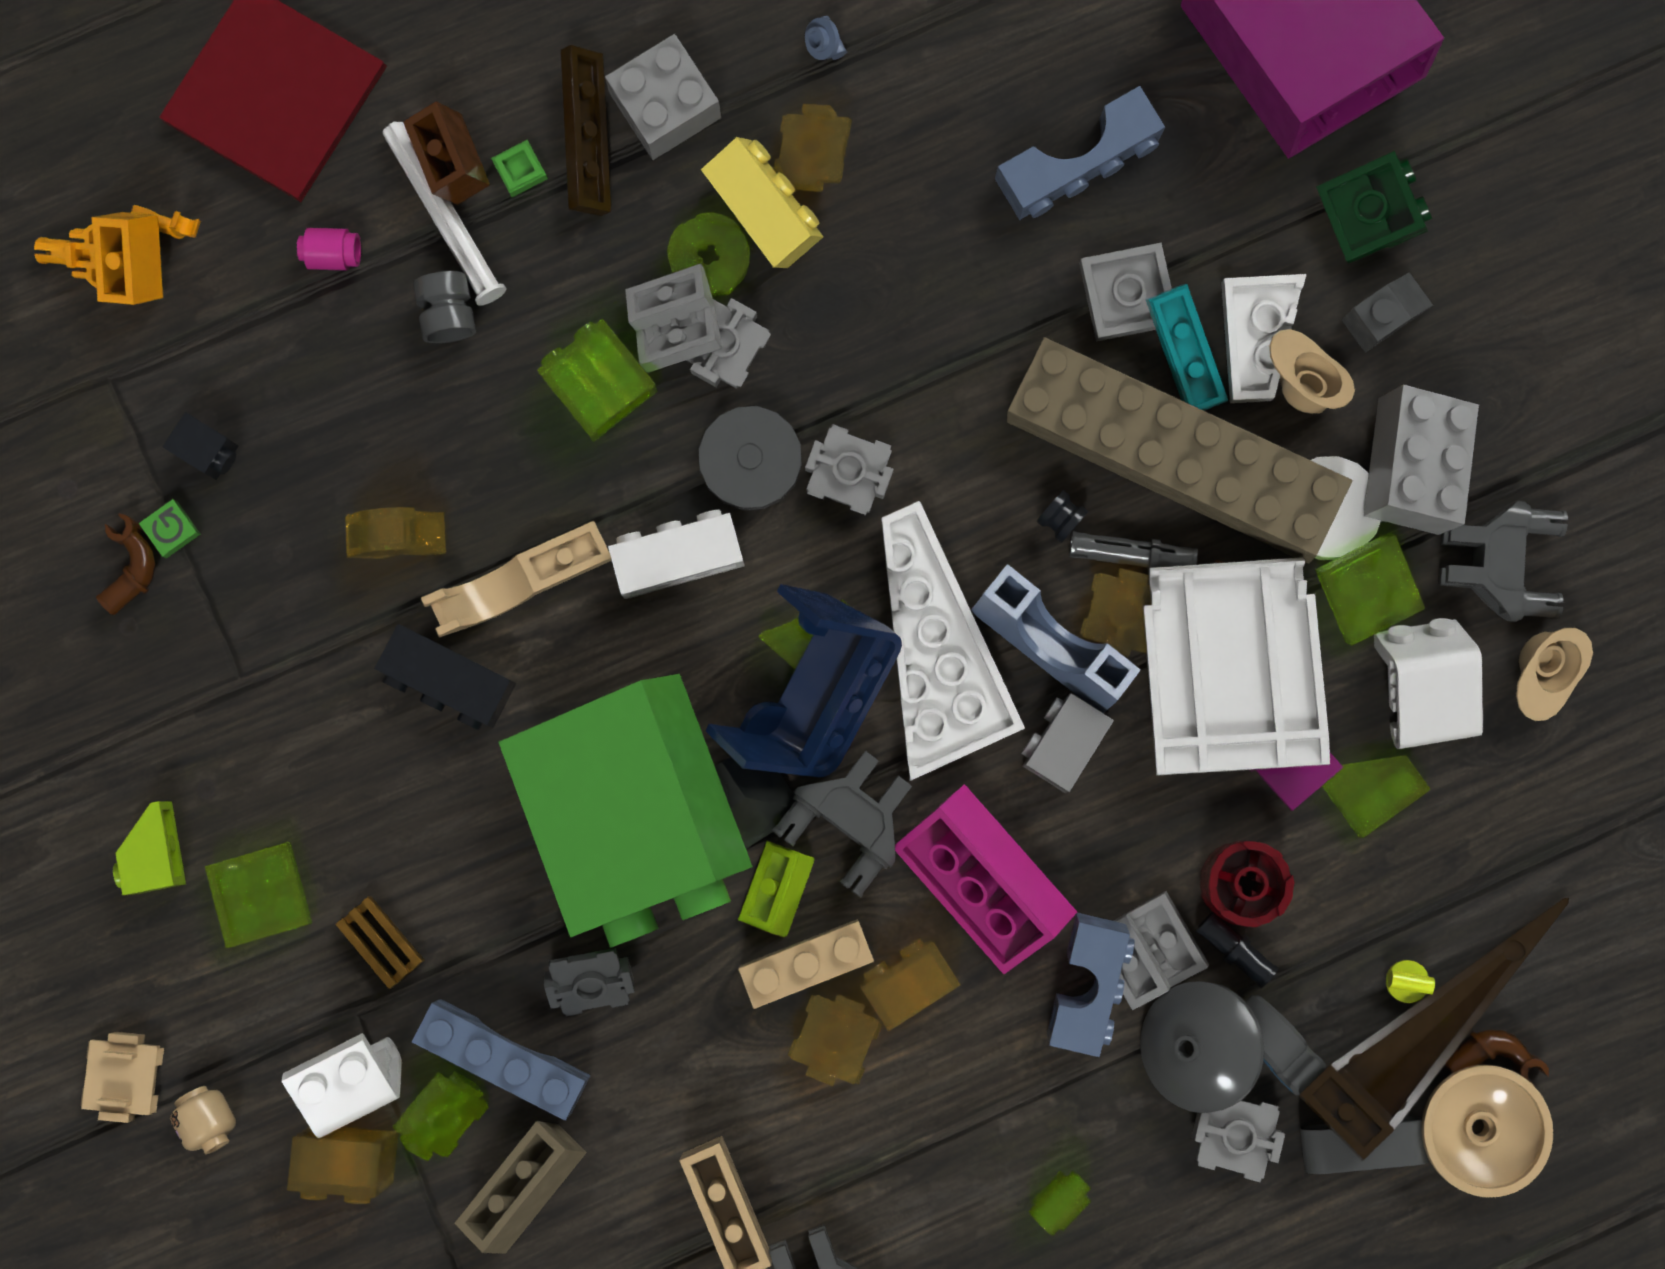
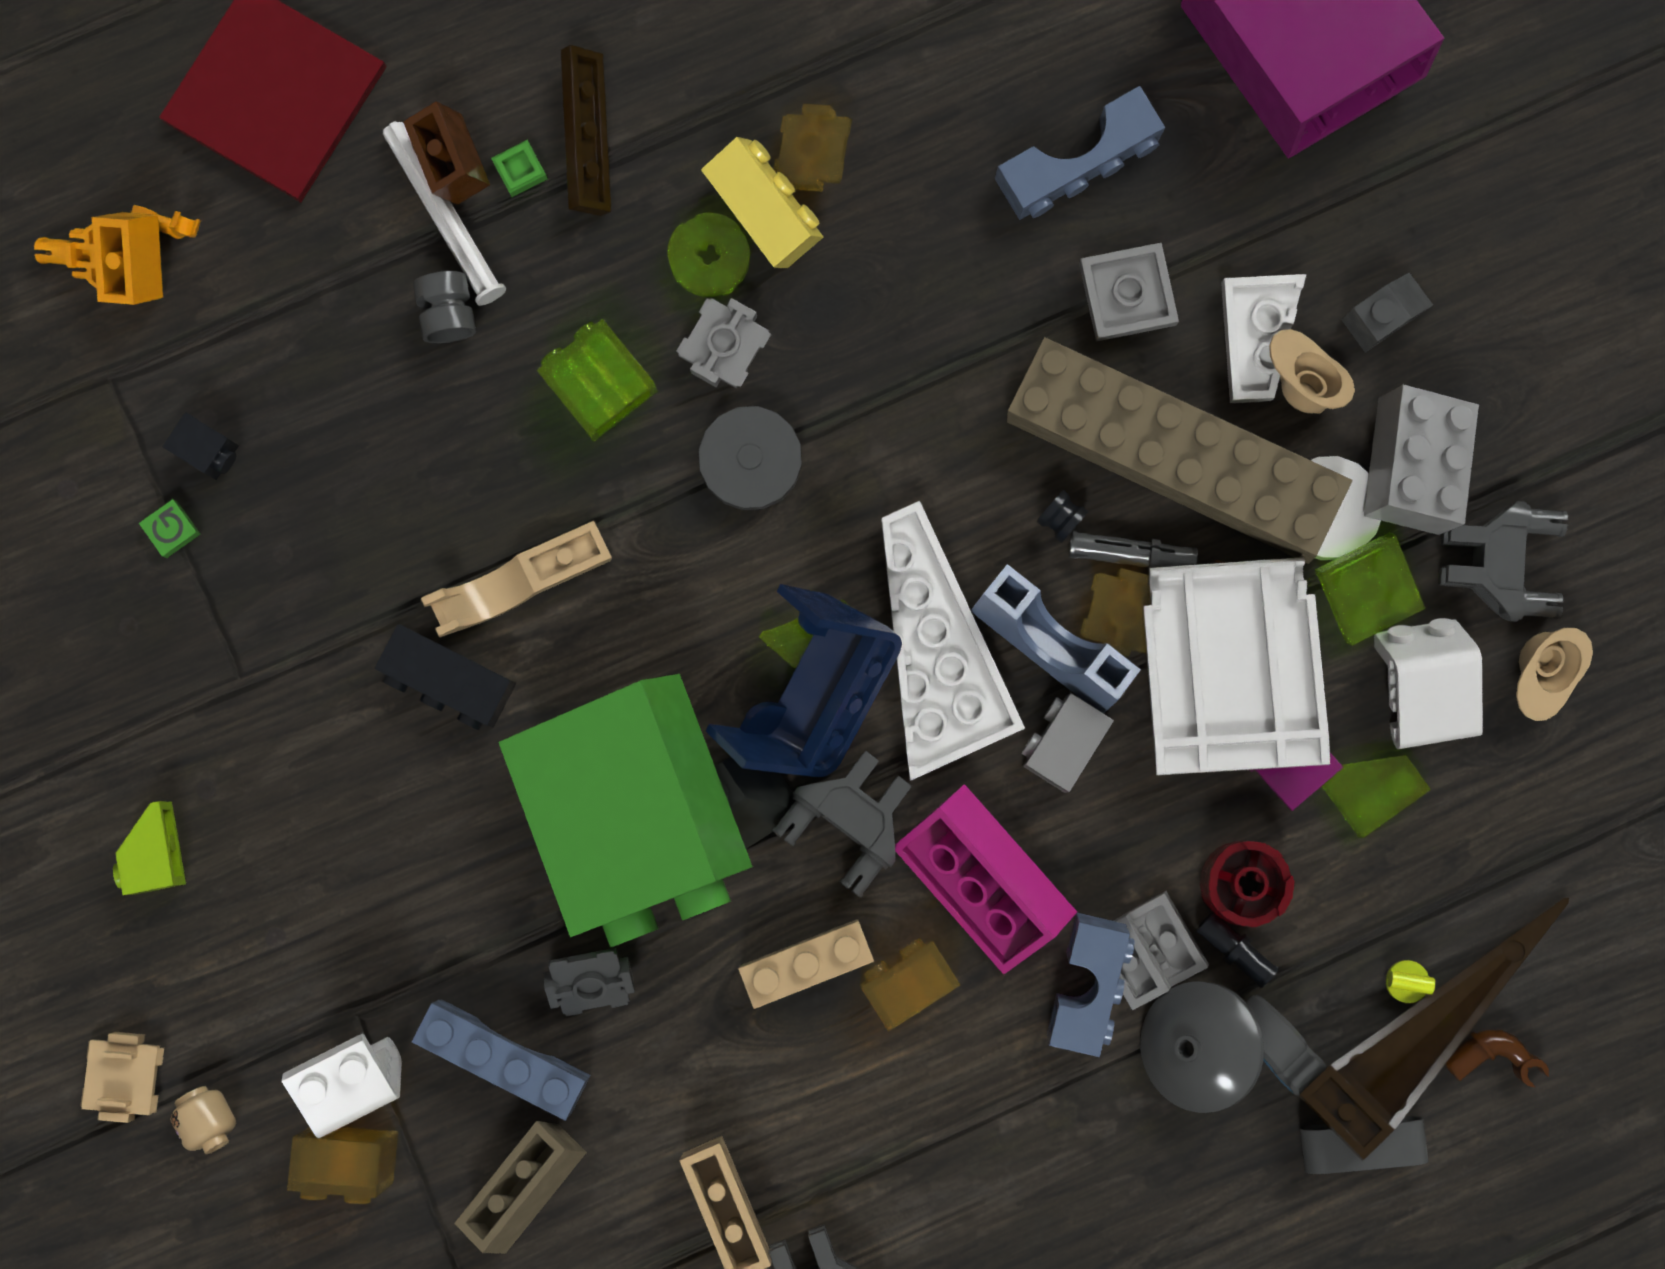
reddish brown piece [96,513,155,615] -> none
clear neon green plate [205,842,313,948] -> none
dark pink brick [297,228,361,271] -> none
pearl gold tile [336,896,425,989] -> none
clear yellow brick [345,507,446,559] -> none
clear neon green piece [393,1071,489,1161] -> none
light grey brick [605,34,721,160] -> none
white brick [608,509,745,599] -> none
light grey slope [625,264,722,373] -> none
lime slope [738,841,814,937] -> none
clear yellow piece [788,993,883,1086] -> none
sand blue plate [805,16,847,60] -> none
light grey piece [805,424,894,515] -> none
clear neon green brick [1028,1170,1092,1236] -> none
teal tile [1145,284,1228,411] -> none
light grey piece [1191,1100,1285,1183] -> none
dark green plate [1316,151,1433,264] -> none
tan dish [1422,1065,1553,1197] -> none

